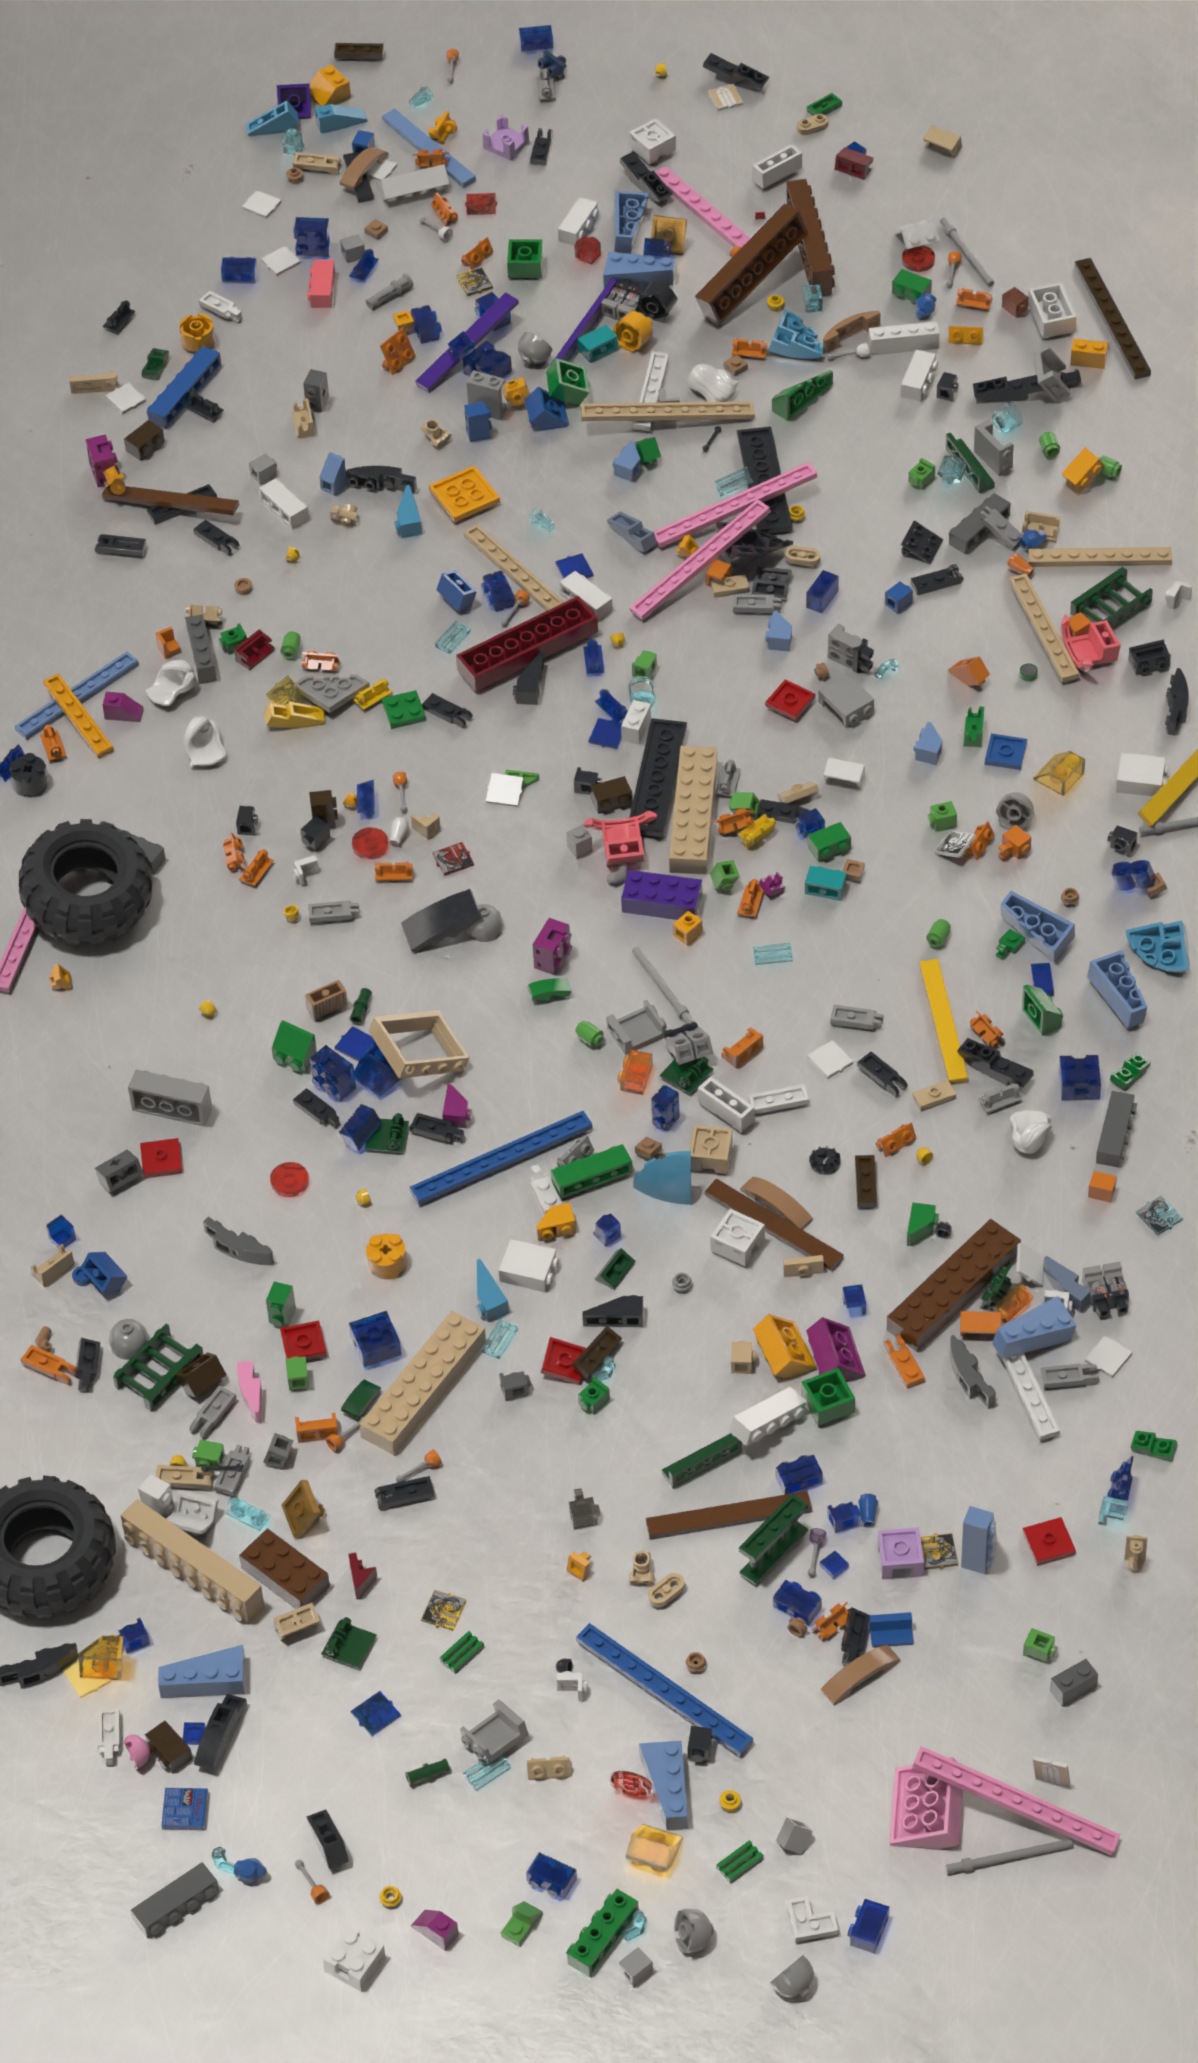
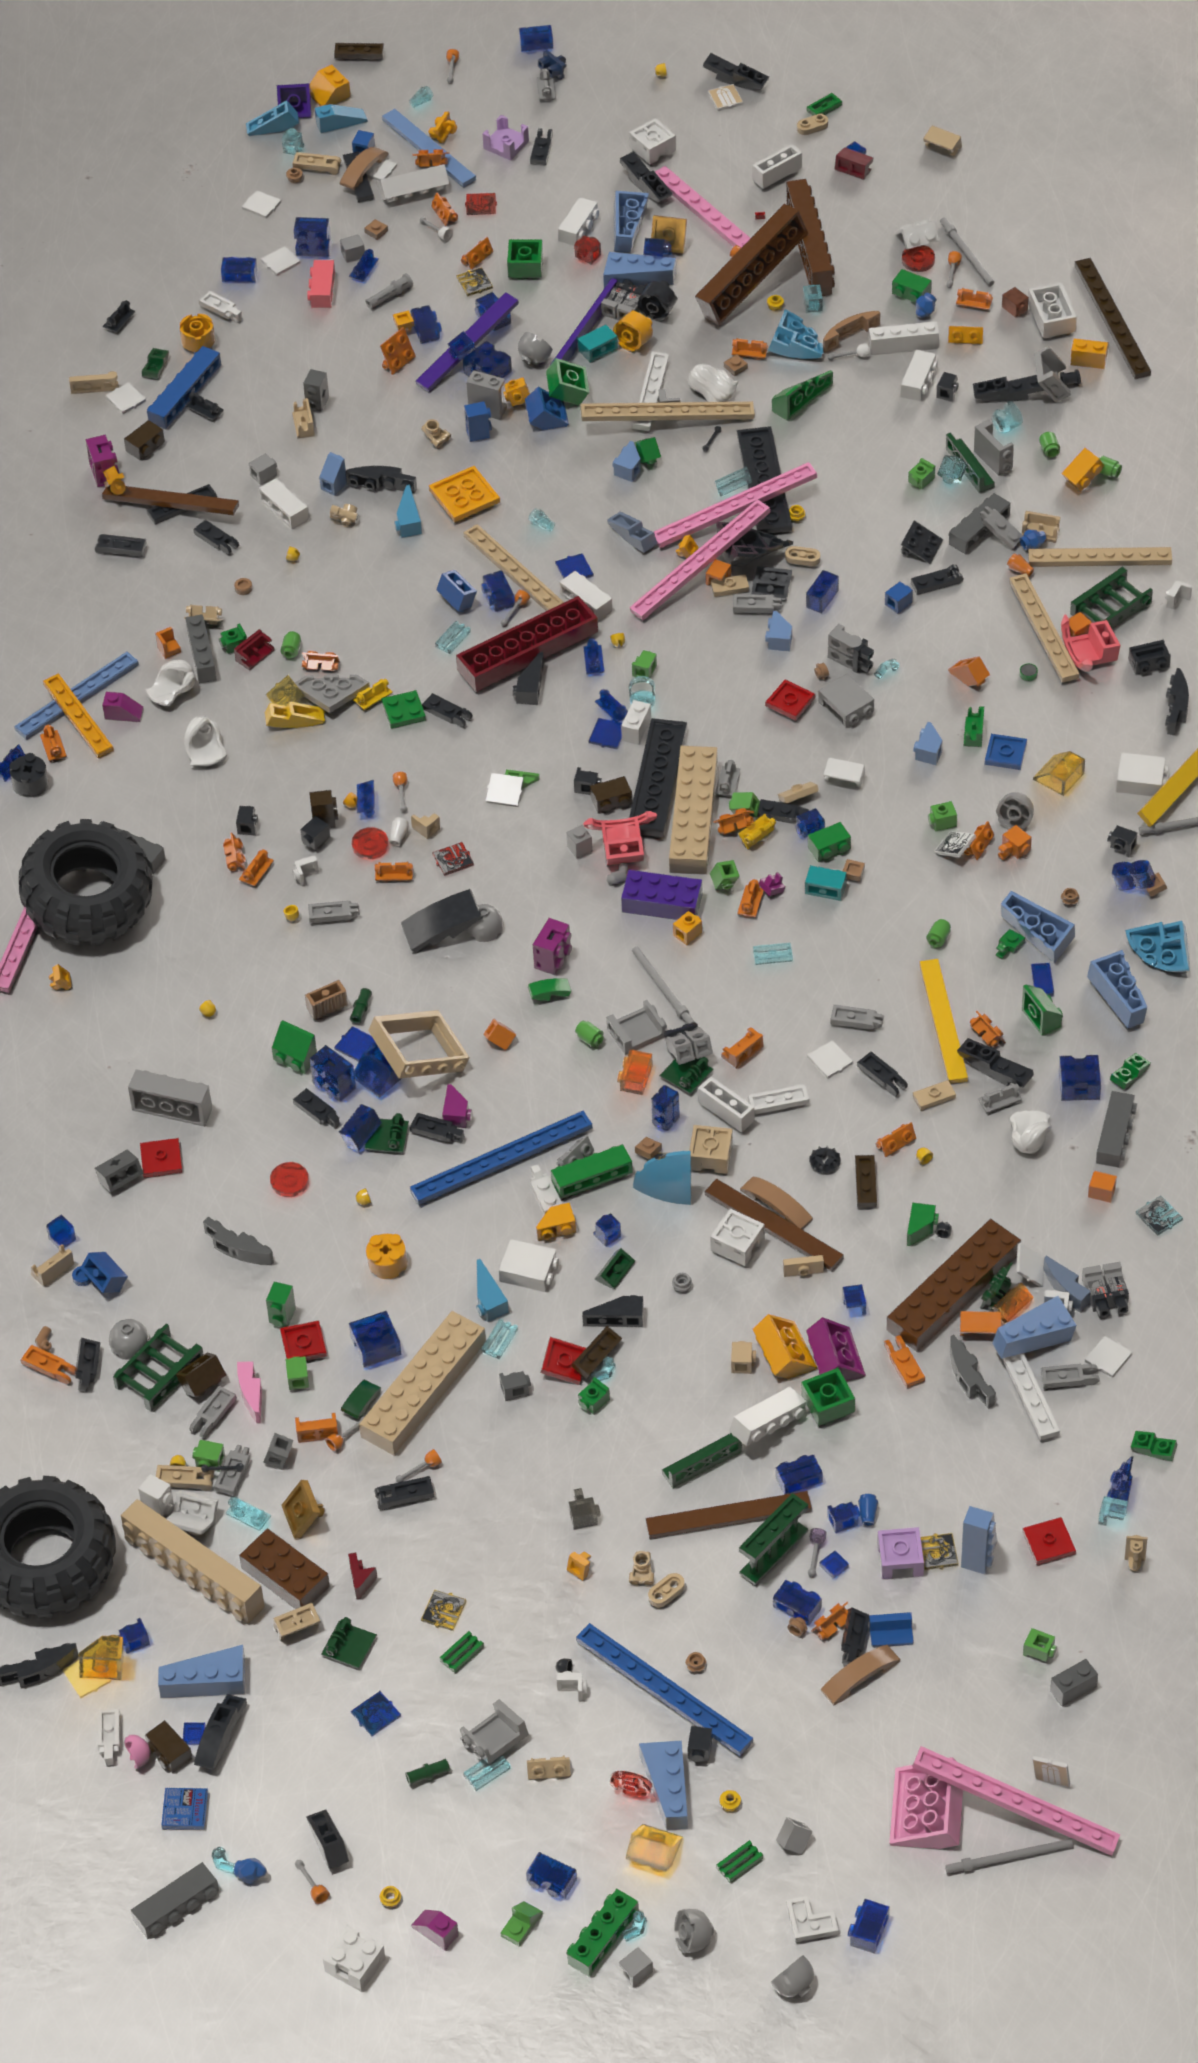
none -> orange panel [483,1019,516,1050]

